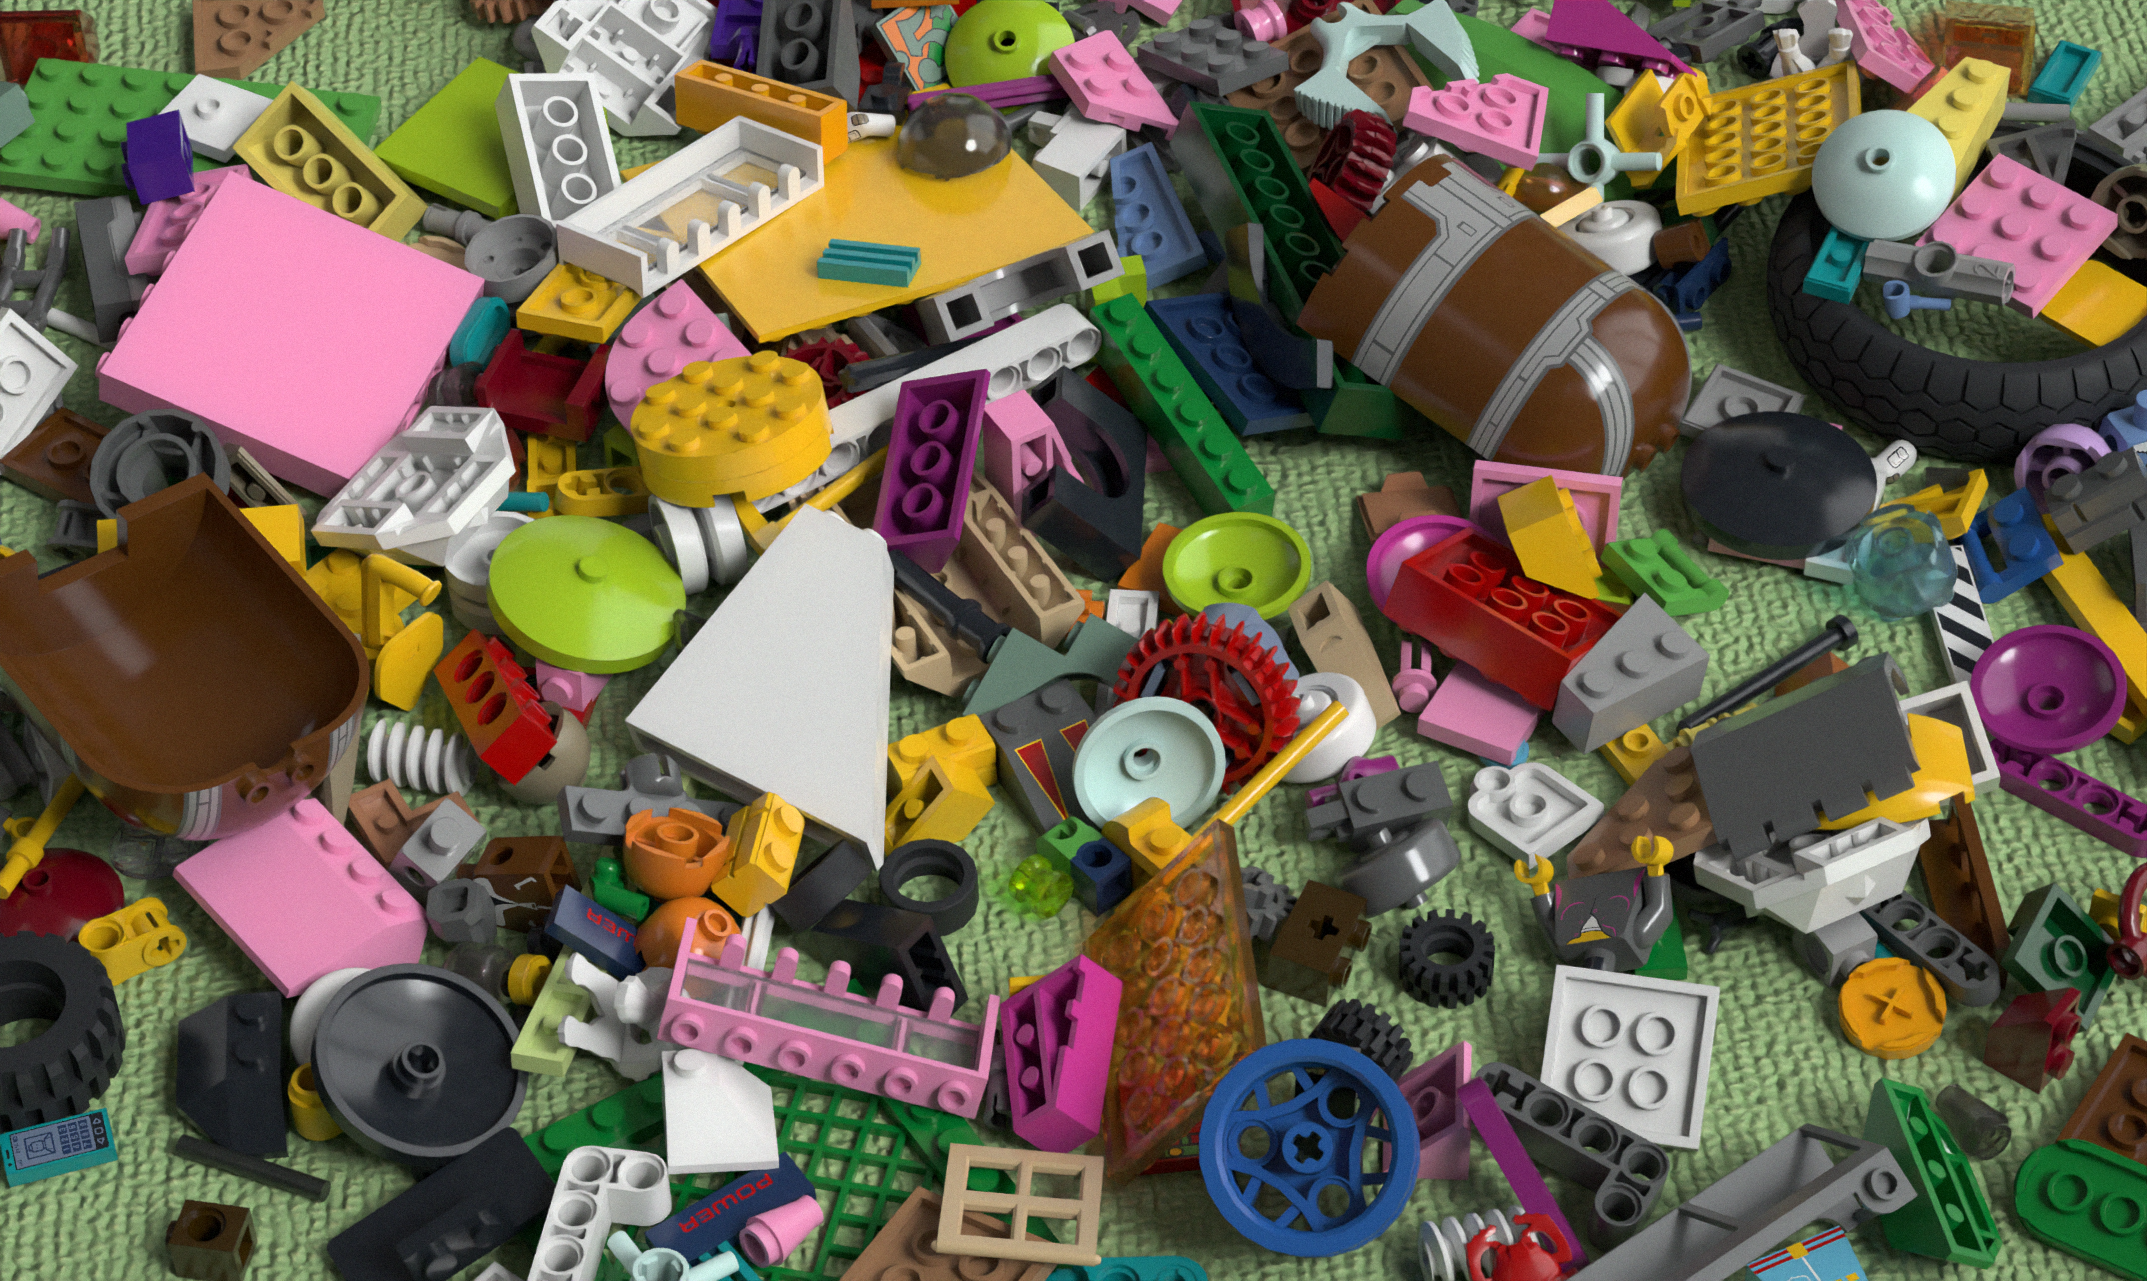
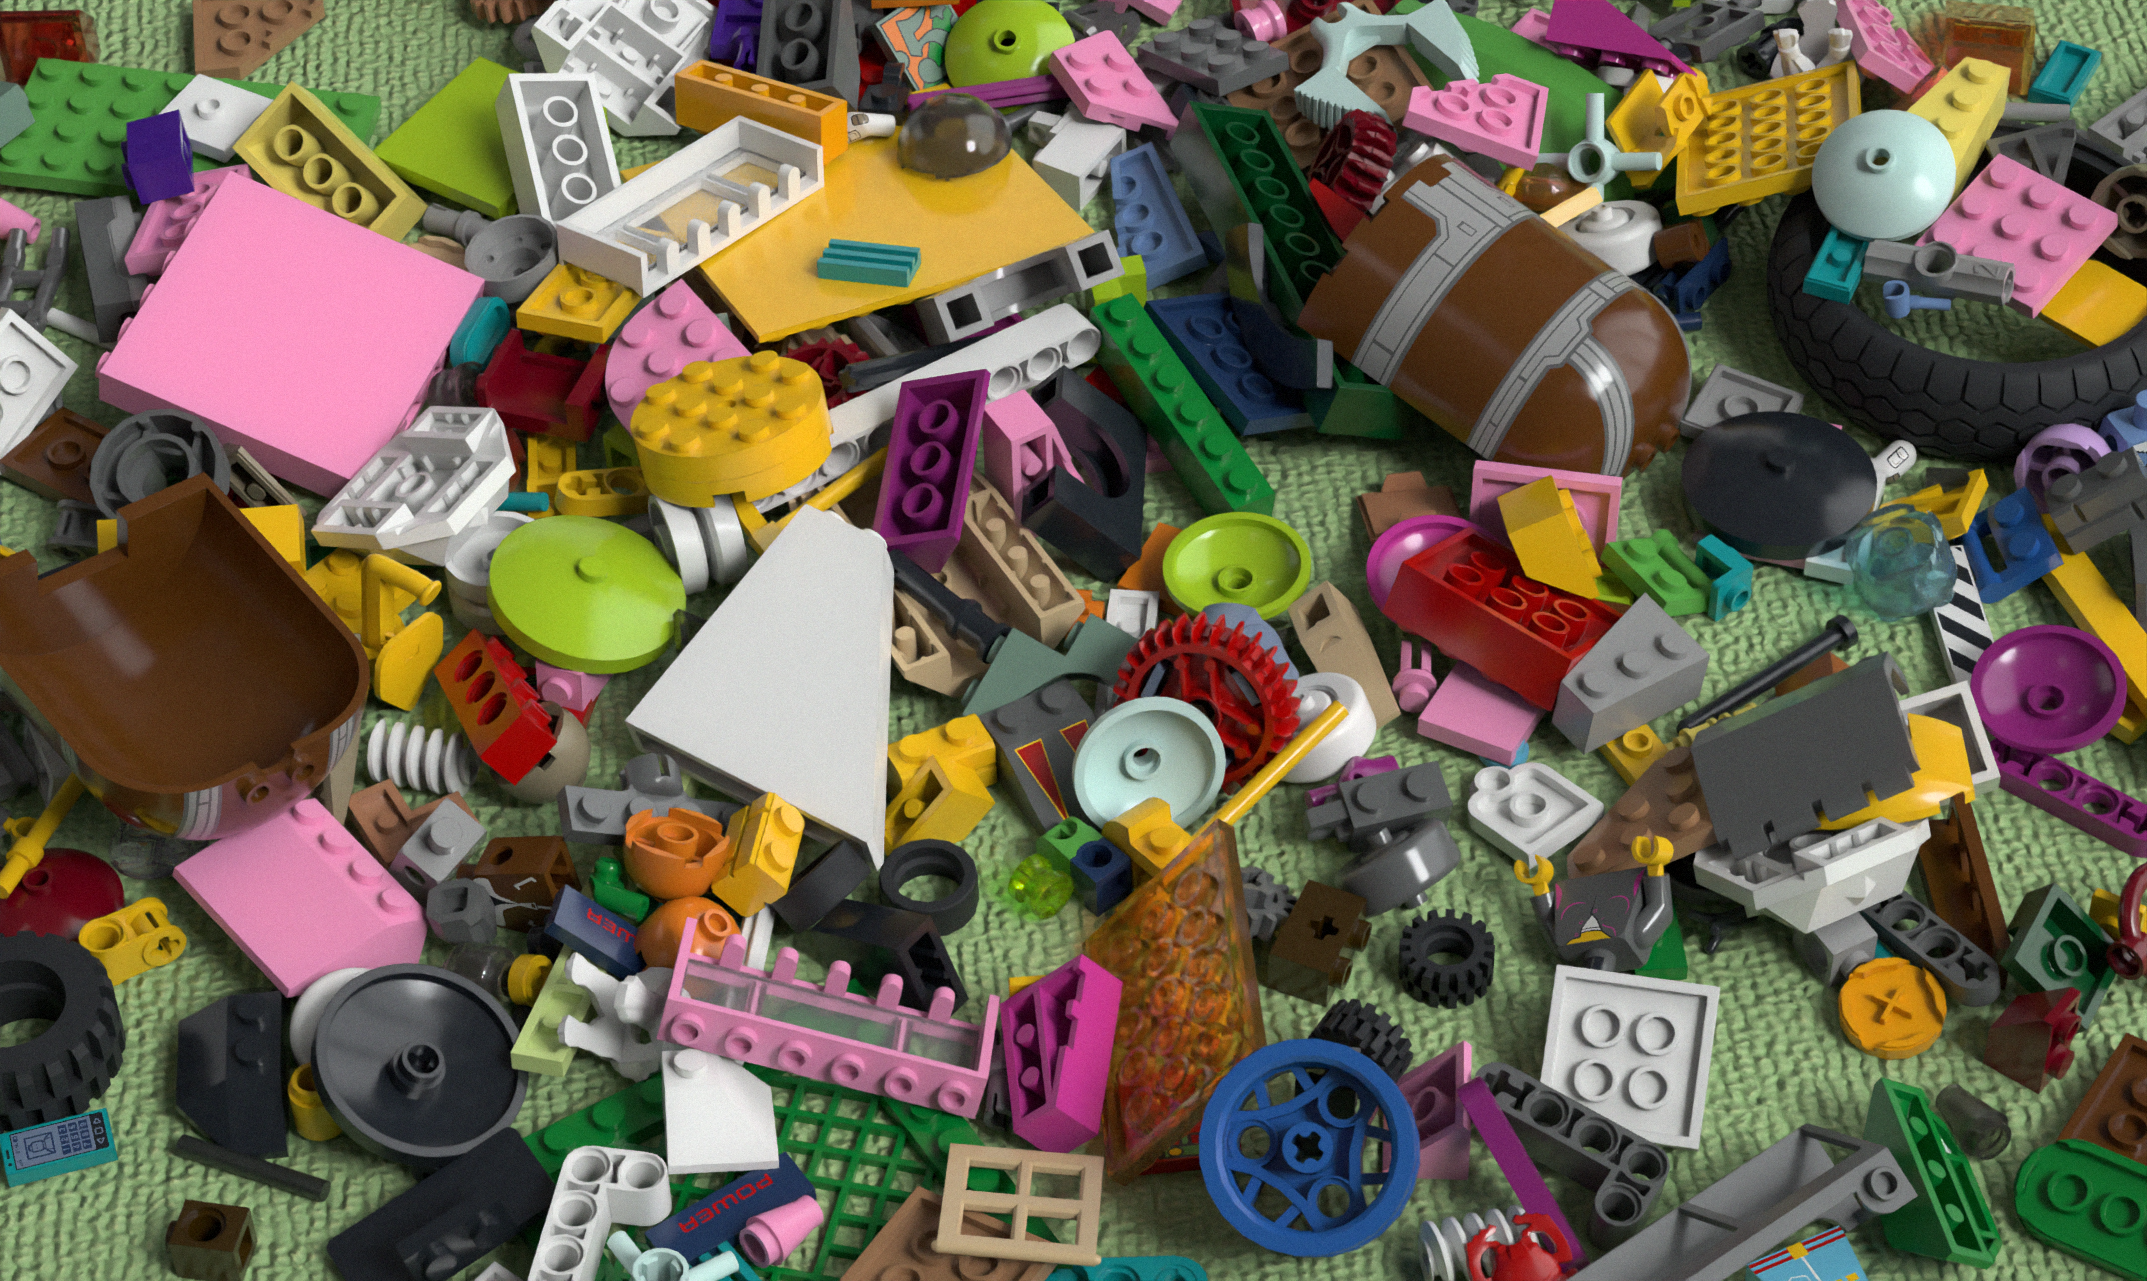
none -> teal bracket [1695,534,1754,621]

